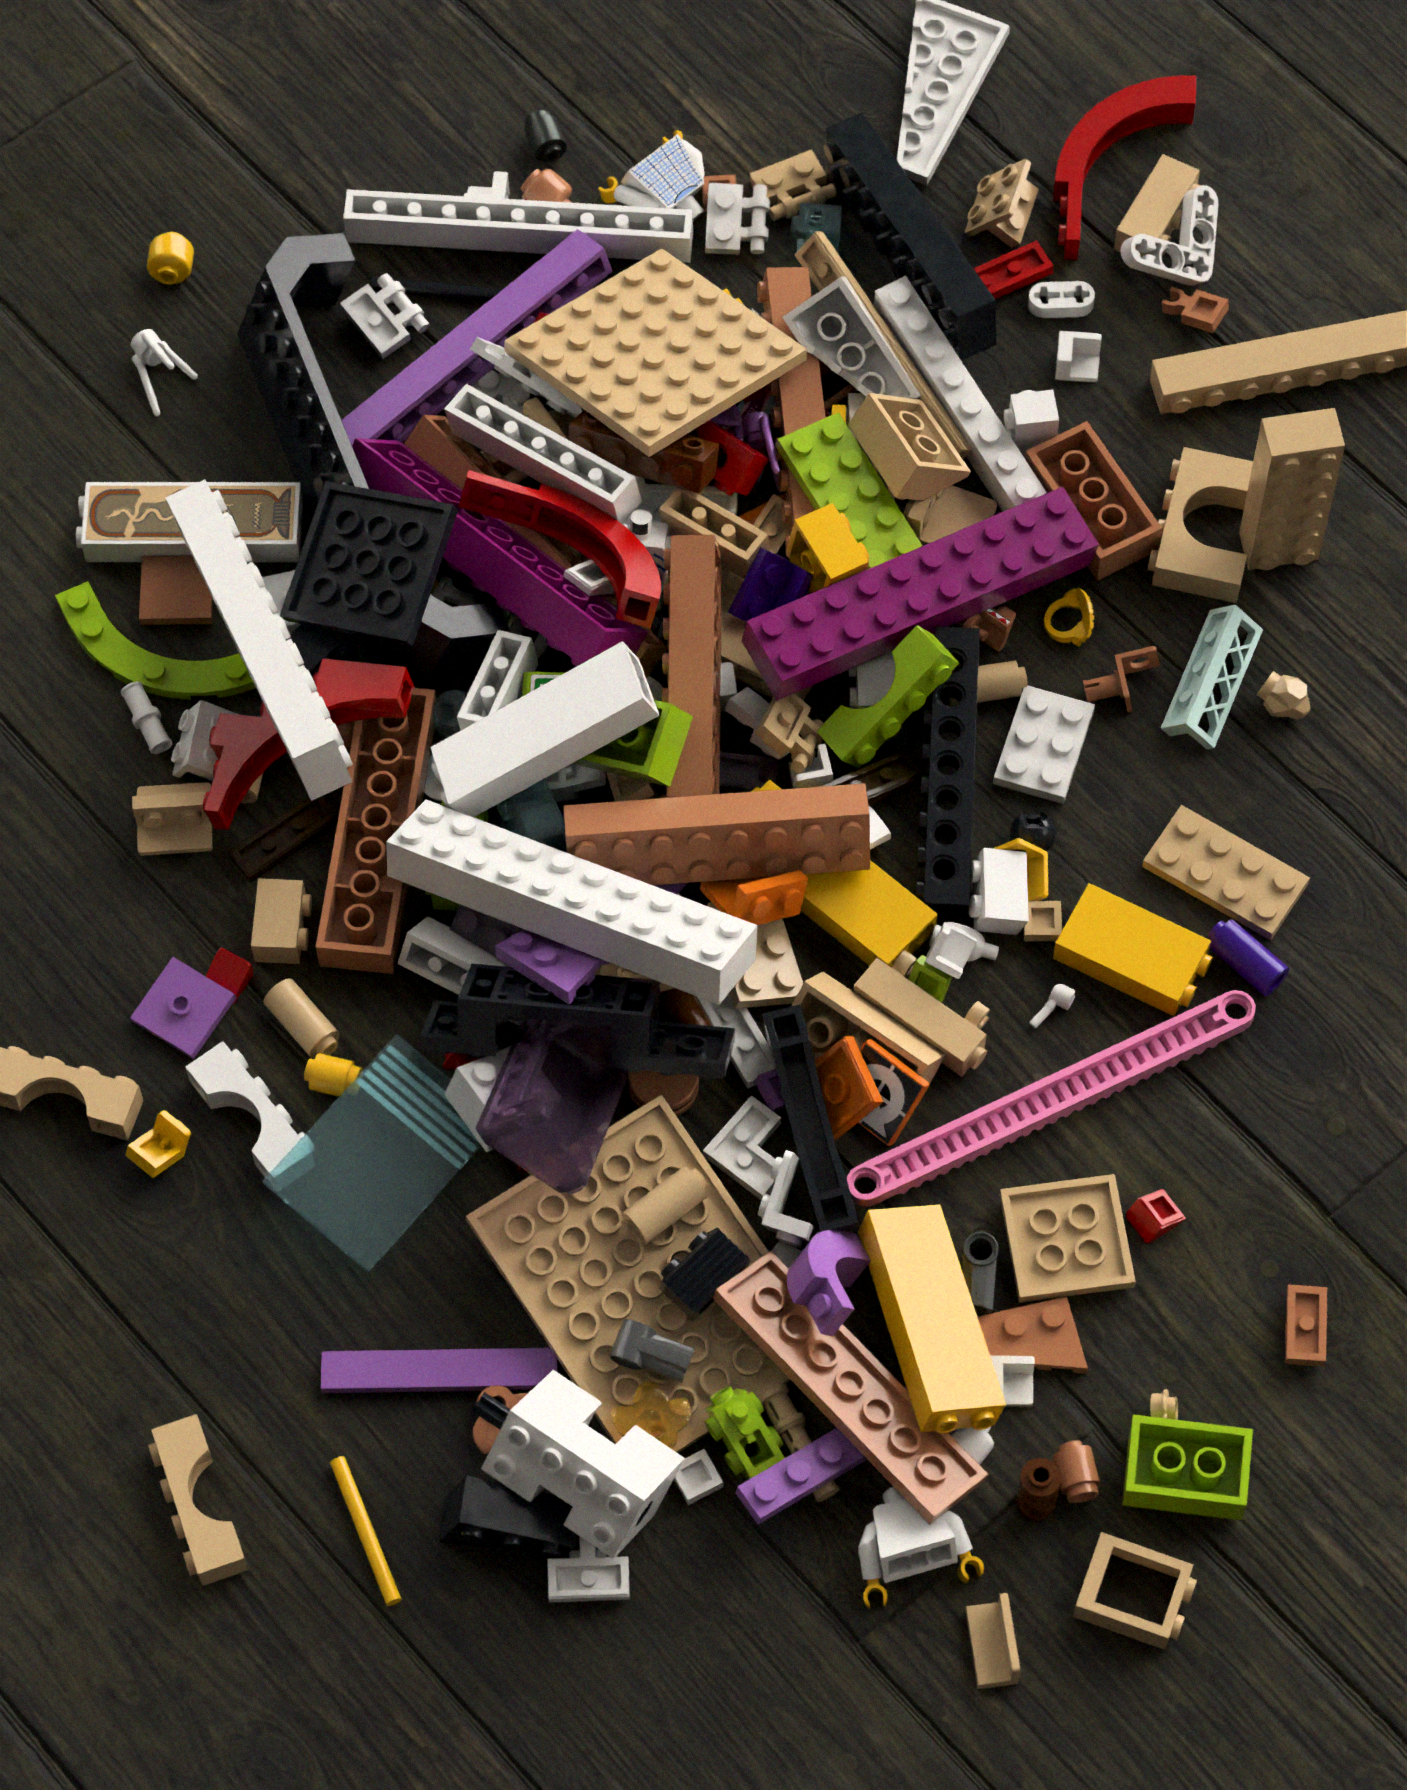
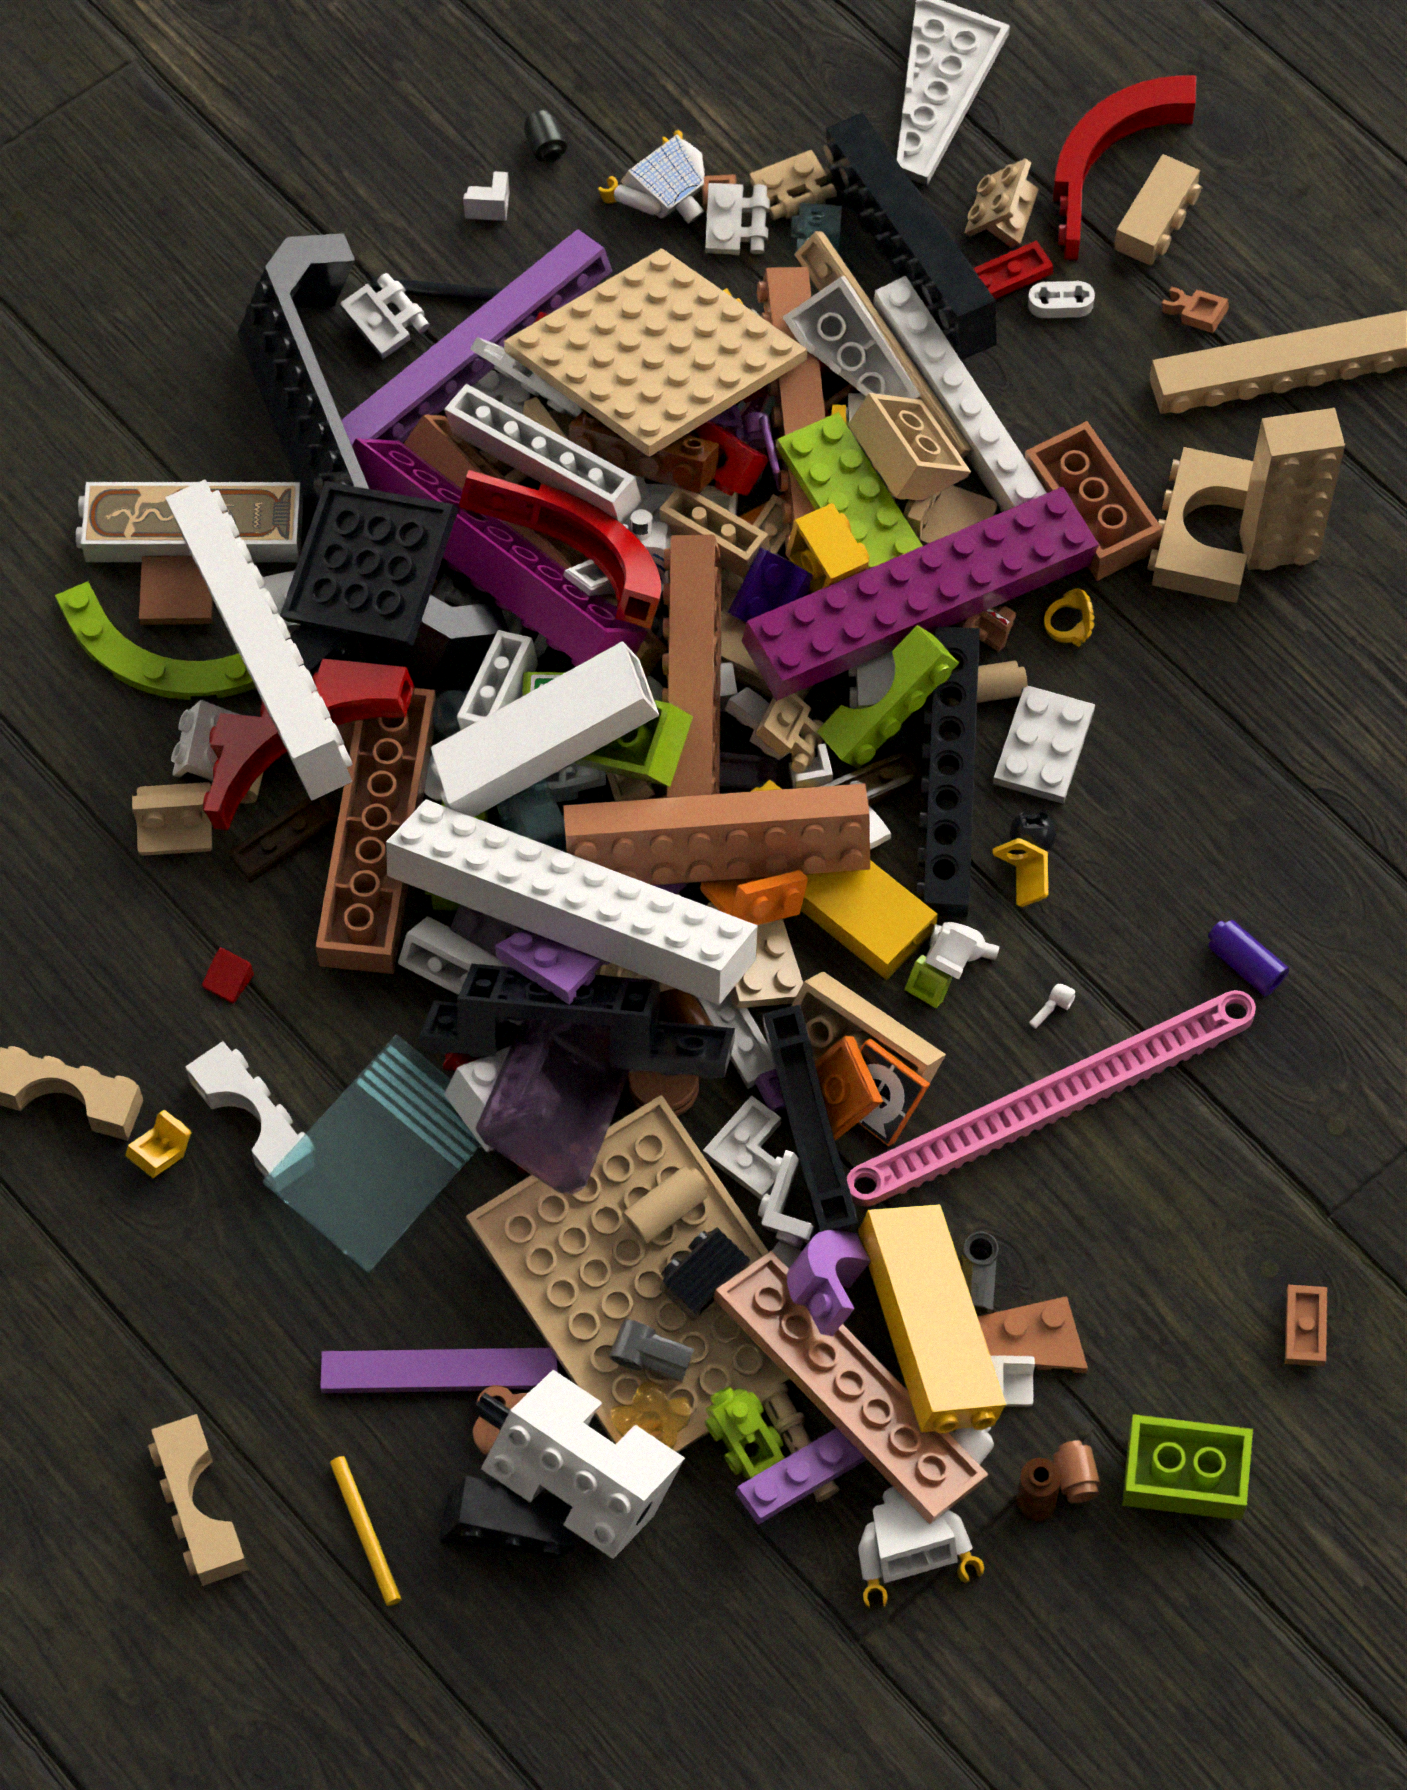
white pin [121,681,172,754] -> none
medium lavender plate [130,957,236,1059] -> none
white plant [131,329,198,416] -> none
yellow head [147,232,194,285] -> none
tan brick [251,878,312,964] -> none
tan brick [263,978,340,1058] -> none
yellow brick [304,1053,363,1098] -> none
white brick [343,189,693,263] -> none
nougat head [520,169,572,203] -> none
white hinge [548,1537,630,1602] -> none
white plate [674,1449,723,1505] -> none
tan brick [854,950,990,1077] -> none
tan panel [965,1593,1020,1689] -> none
white brick [969,848,1029,935] -> none
tan plate [1000,1174,1136,1303] -> none
white brick [1004,390,1059,458] -> none
tan plate [1023,901,1062,941] -> none
yellow brick [1053,883,1213,1017] -> none
white panel [1055,331,1102,382] -> none
tan window [1073,1532,1197,1650] -> none
nougat bracket [1083,646,1160,712] -> none
white beam [1121,185,1218,286] -> none
red slope [1125,1189,1186,1243] -> none
tan plate [1142,805,1310,940] -> none
tan plate [1150,1389,1178,1420] -> none
light aqua fence [1161,605,1263,749] -> none
tan rock [1257,671,1310,719] -> none

